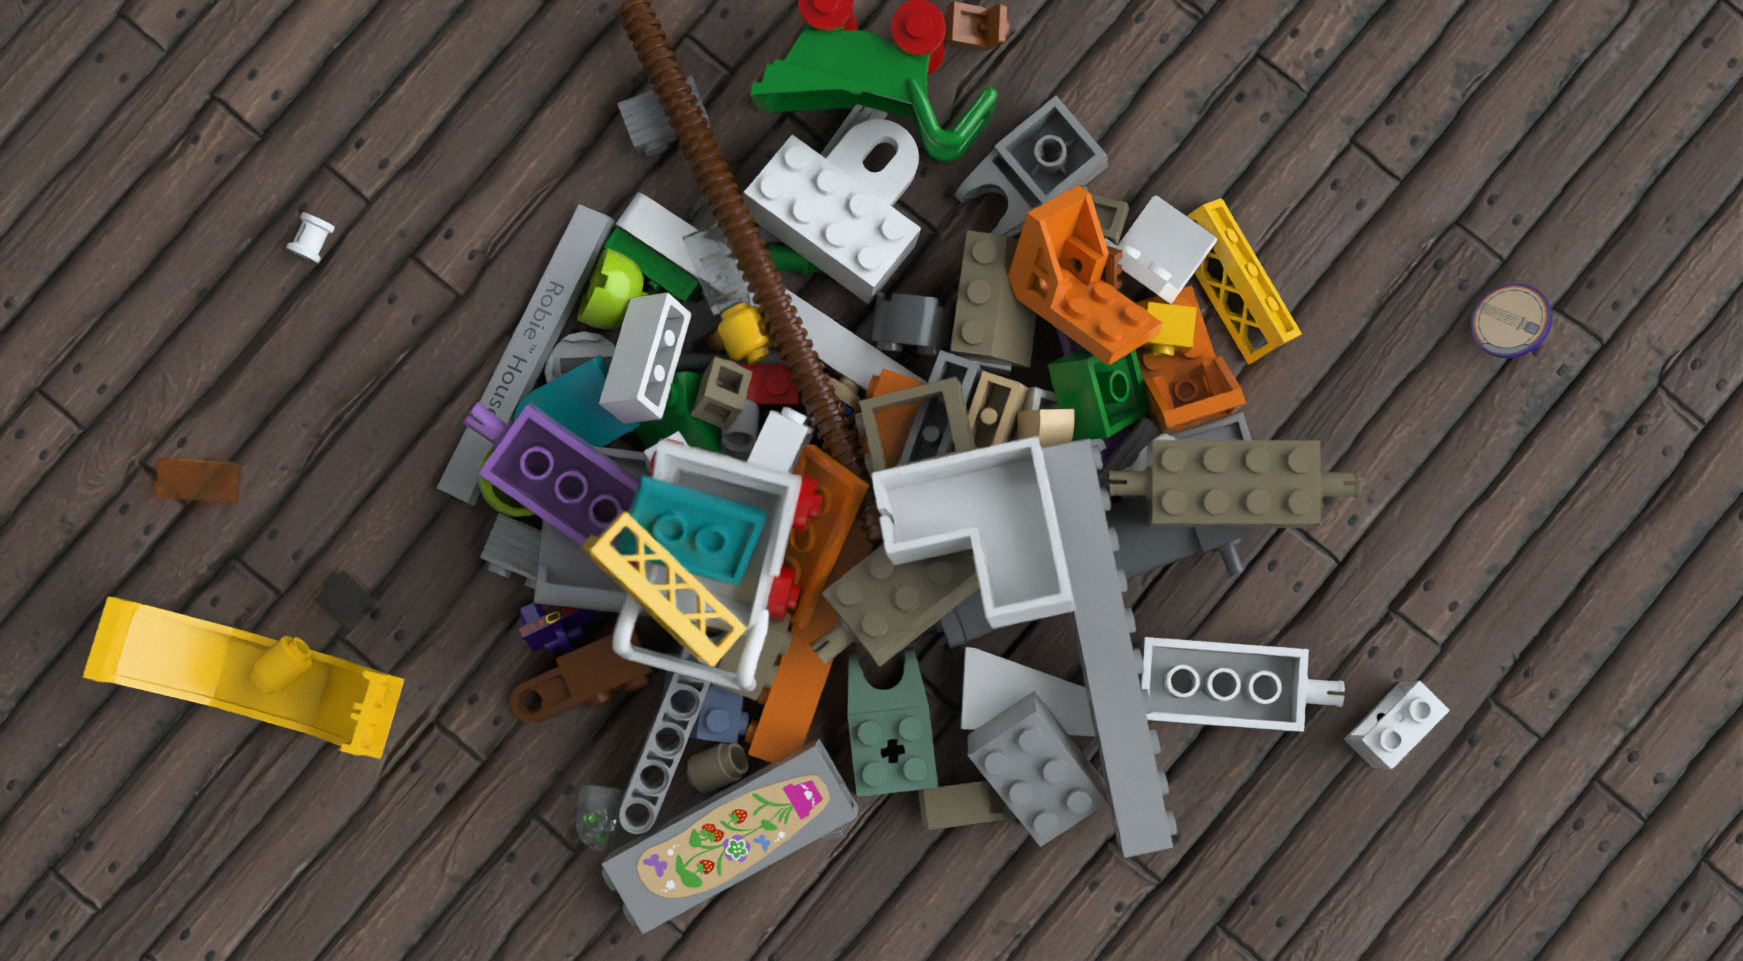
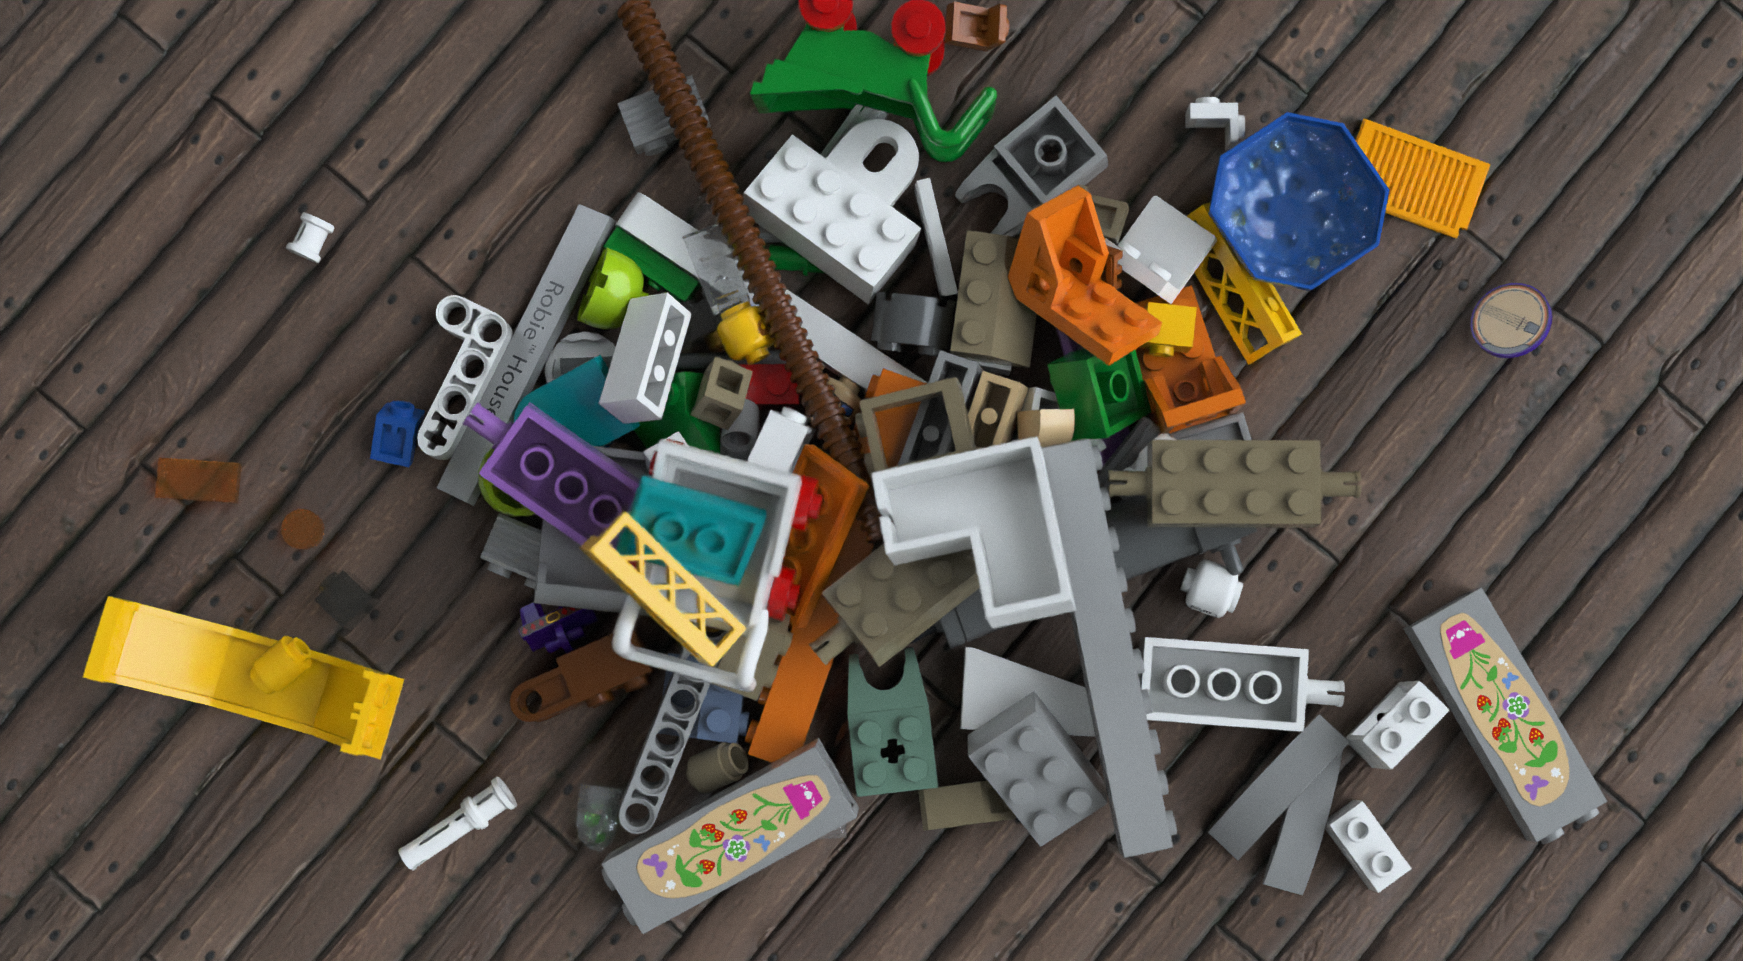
none -> clear orange tile [281,509,324,550]
none -> blue bracket [370,401,425,468]
none -> white pin [398,776,517,871]
none -> white beam [417,295,513,460]
none -> white tile [914,178,958,303]
none -> white head [1180,560,1243,618]
none -> white bracket [1185,97,1245,150]
none -> clear light blue rock [1208,112,1389,291]
none -> light grey slope [1208,714,1350,860]
none -> light grey slope [1262,727,1343,896]
none -> white brick [1325,800,1412,893]
none -> light orange window [1342,118,1490,239]
none -> brick [1403,587,1608,844]

